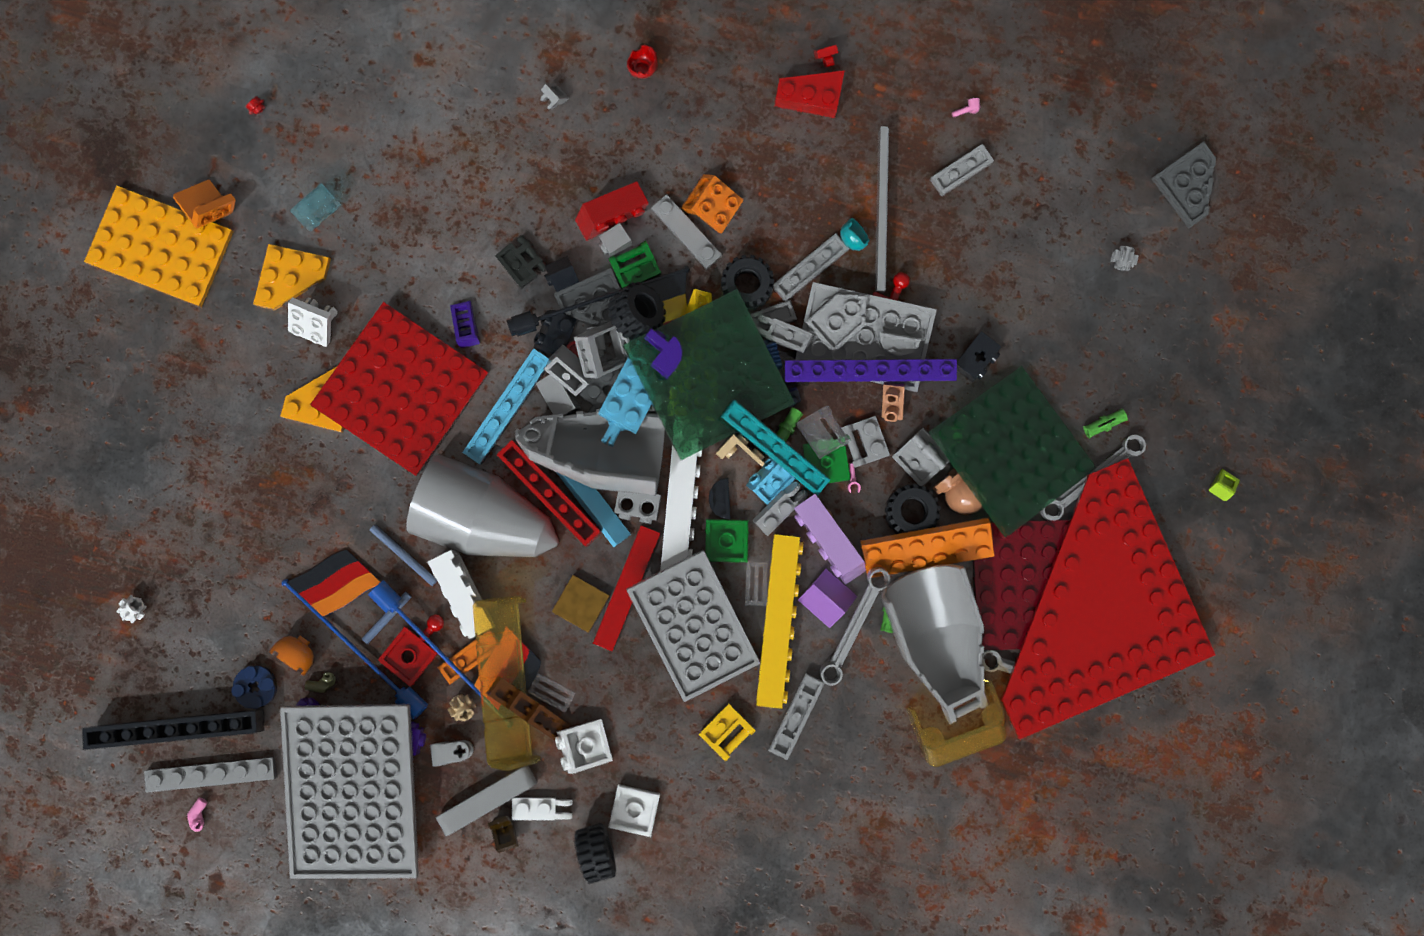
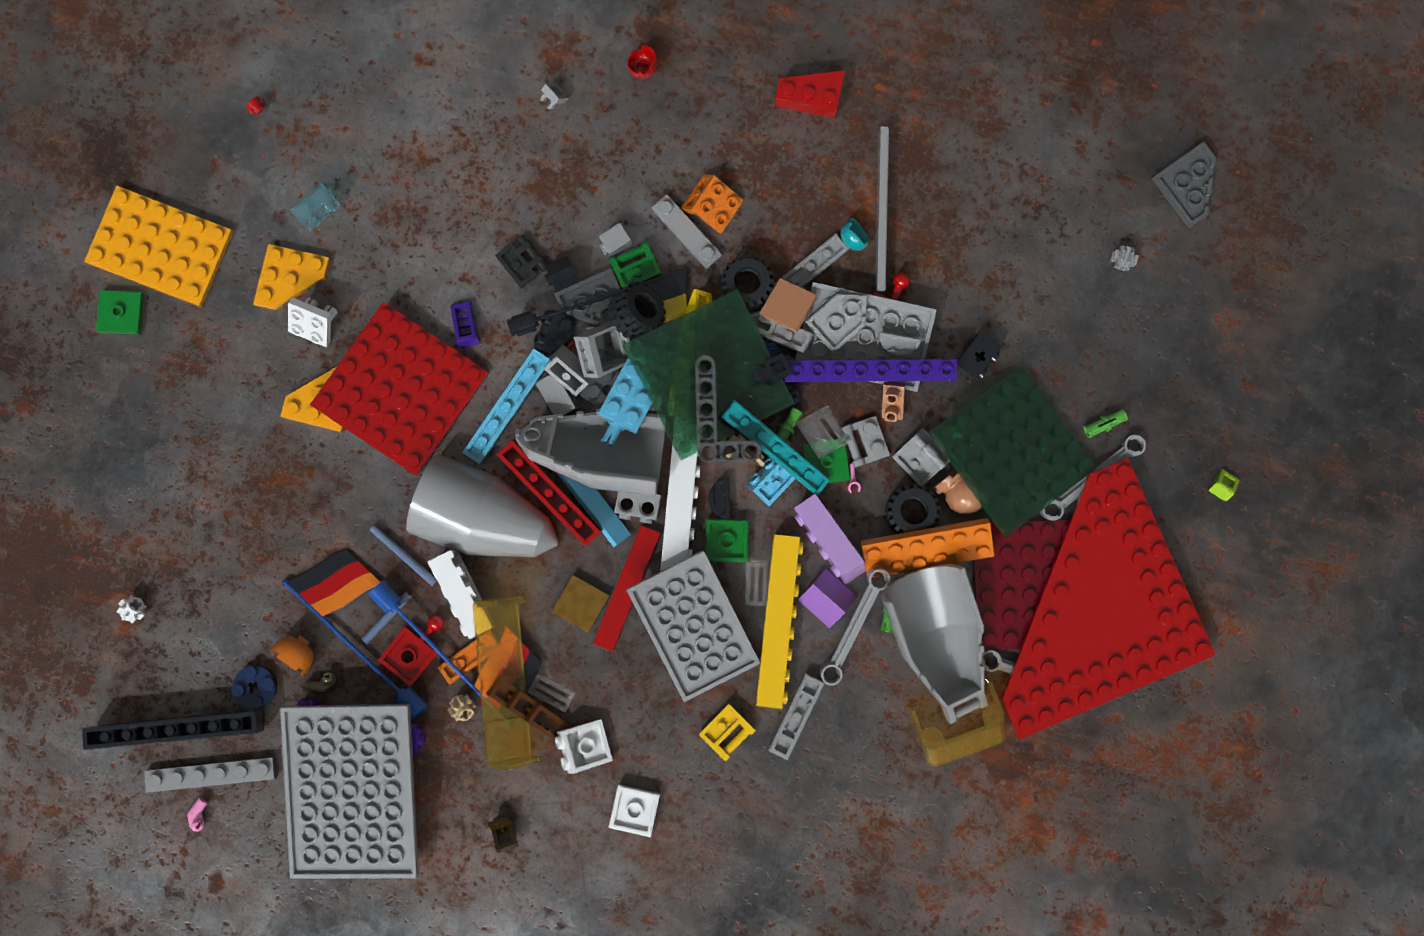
orange bracket [173,180,236,229] -> none
light grey piece [430,740,474,766] -> none
light grey beam [436,764,538,836] -> none
white hinge [512,797,573,820] -> none
black tyre [574,823,616,884] -> none
red wedge [575,181,649,241] -> none
dark purple brick [644,329,682,379] -> none
light grey hinge [753,481,808,536] -> none
red tile [813,45,838,68] -> none
light grey plate [930,144,994,197] -> none
bright pink hand [952,98,980,117] -> none
none -> green plate [96,290,144,335]
none -> dark grey beam [696,355,761,463]
none -> black plate [752,354,792,386]
none -> nougat tile [759,278,817,333]

